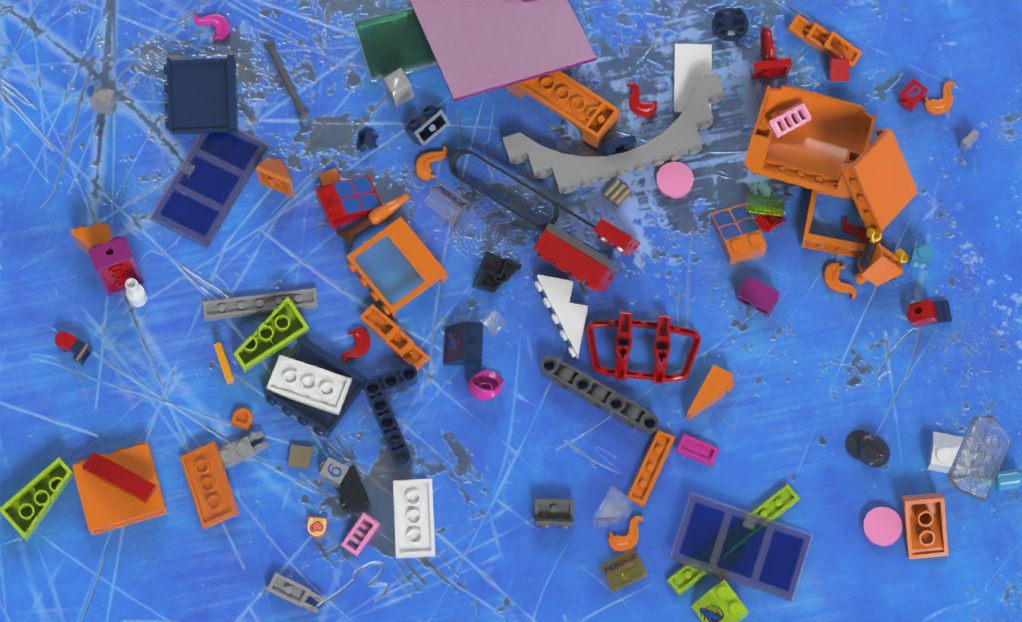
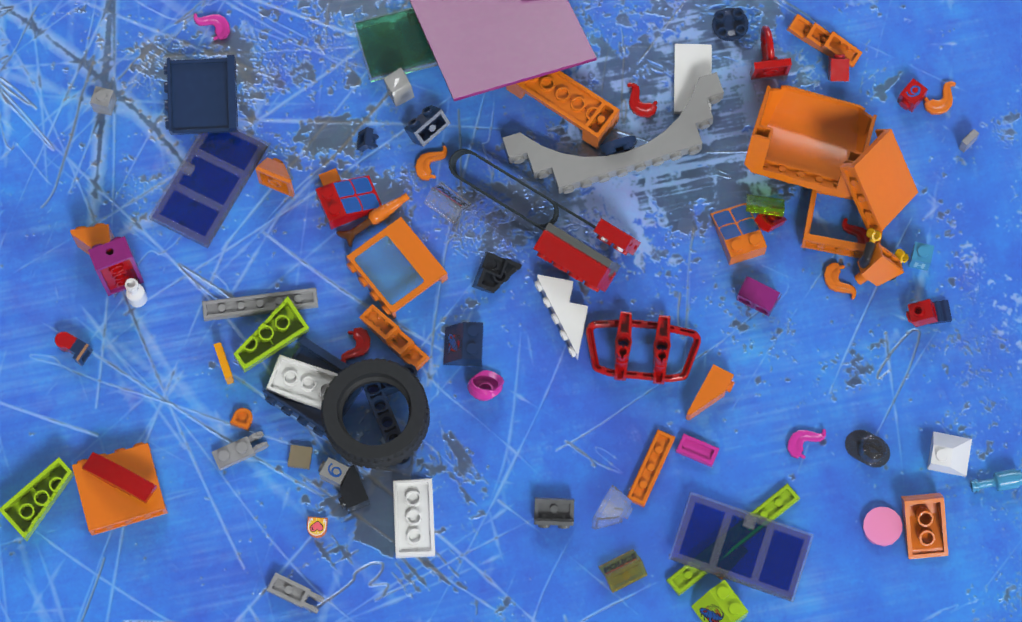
orange tile [180,441,239,529] -> none
dark grey bar [264,40,310,120] -> none
bright pink slope [341,512,381,556] -> none
clear tile [479,309,506,336] -> none
dark grey beam [540,356,658,435] -> none
dark tan piece [602,179,632,208] -> none
orange piece [608,516,644,552] -> none
bright pink tile [656,161,694,199] -> none
bright pink slope [768,103,812,138] -> none
clear slope [946,415,1012,501] -> none
none -> black tyre [321,358,430,469]
none -> dark pink piece [787,429,826,459]

